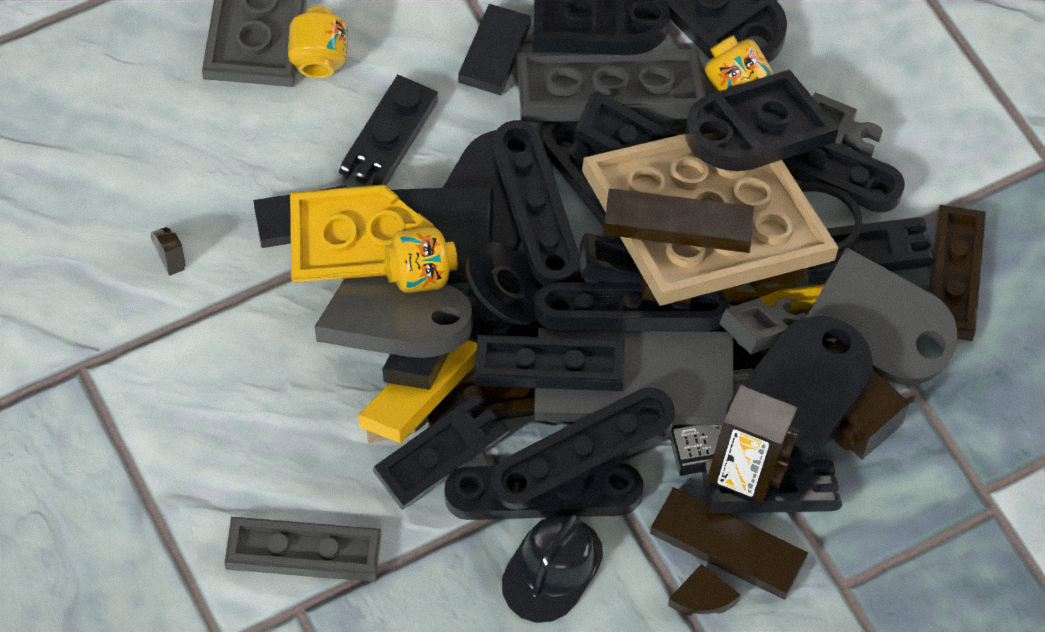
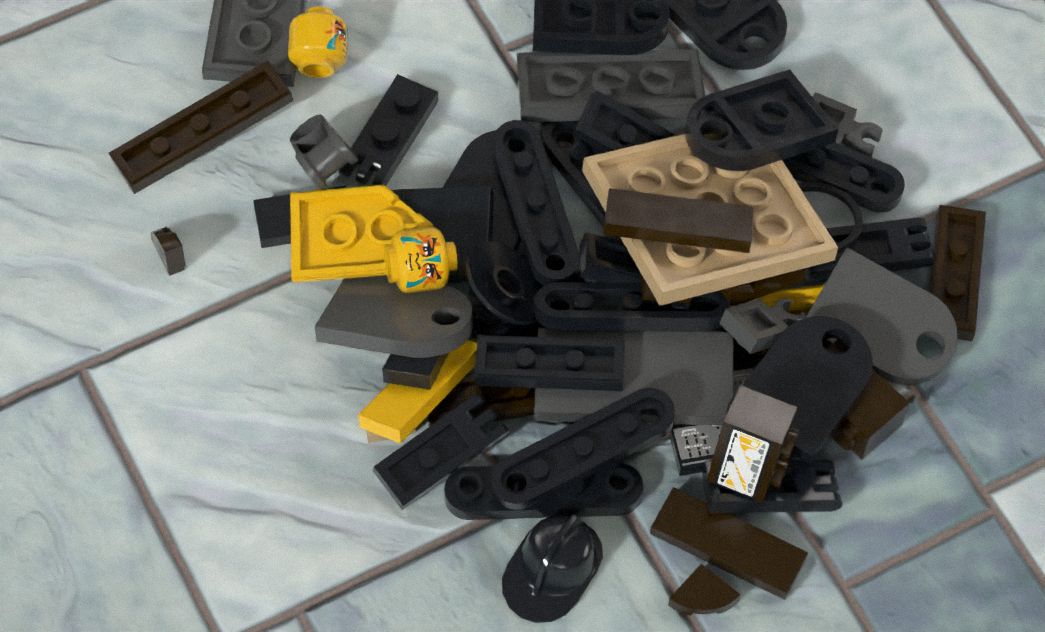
dark grey tile [224,516,382,582] -> none
black tile [458,4,531,96] -> none
yellow head [705,35,773,92] -> none
none -> dark brown tile [109,60,294,194]
none -> dark grey piece [290,114,358,189]

